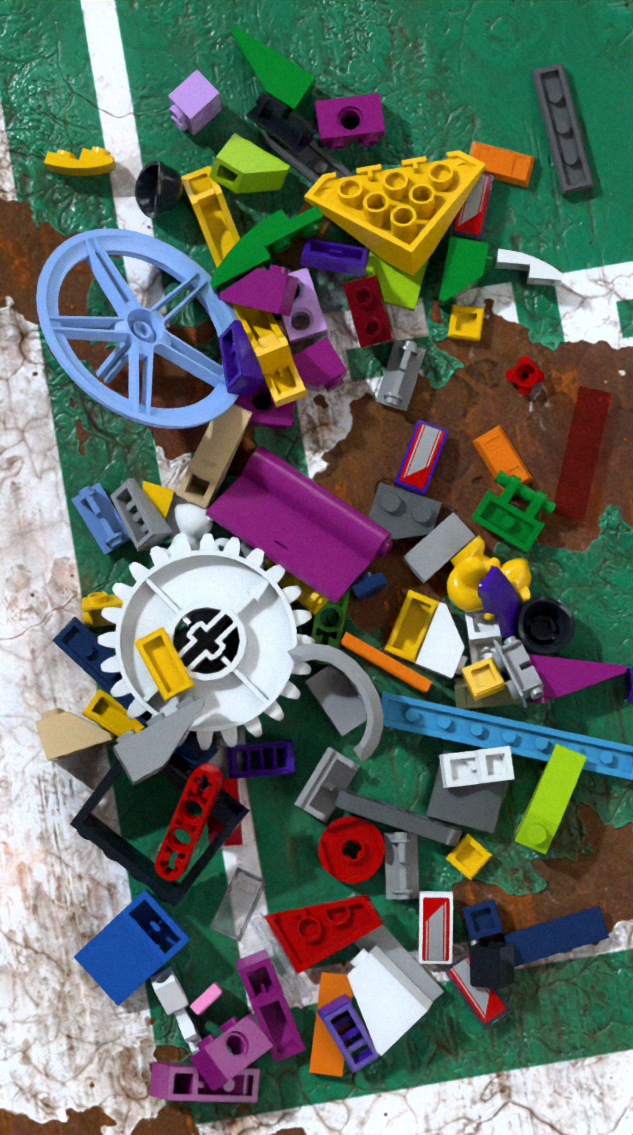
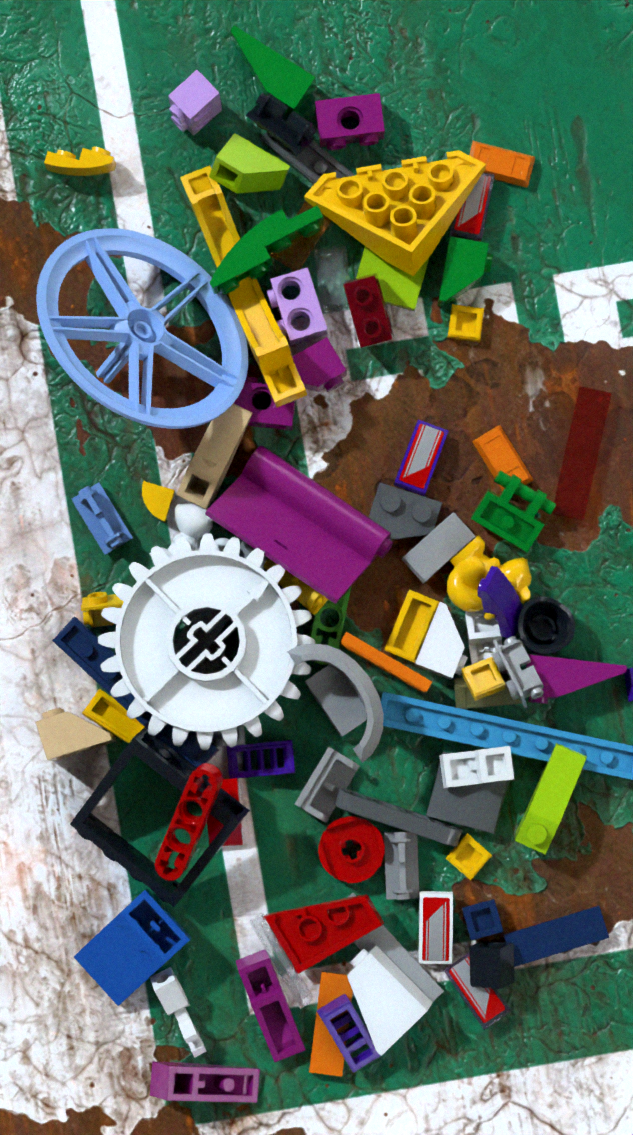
light grey slope [110,478,173,551] -> none
light grey slope [113,696,206,786] -> none
yellow tile [134,626,195,702] -> none
black helmet [135,161,183,218] -> none
magenta brick [189,1013,273,1091] -> none
bright pink tile [190,981,223,1015] -> none
clear tile [210,867,267,942] -> none
magenta slope [219,264,299,317] -> none
dark purple slope [219,320,264,396] -> none
dark purple tile [300,237,370,277] -> none
dark blue plate [351,571,387,602] -> none
light grey hinge [375,340,426,412] -> none
white slope [495,249,562,286] -> none
red plate [505,356,545,395] -> none
dark grey tile [531,62,594,196] -> none

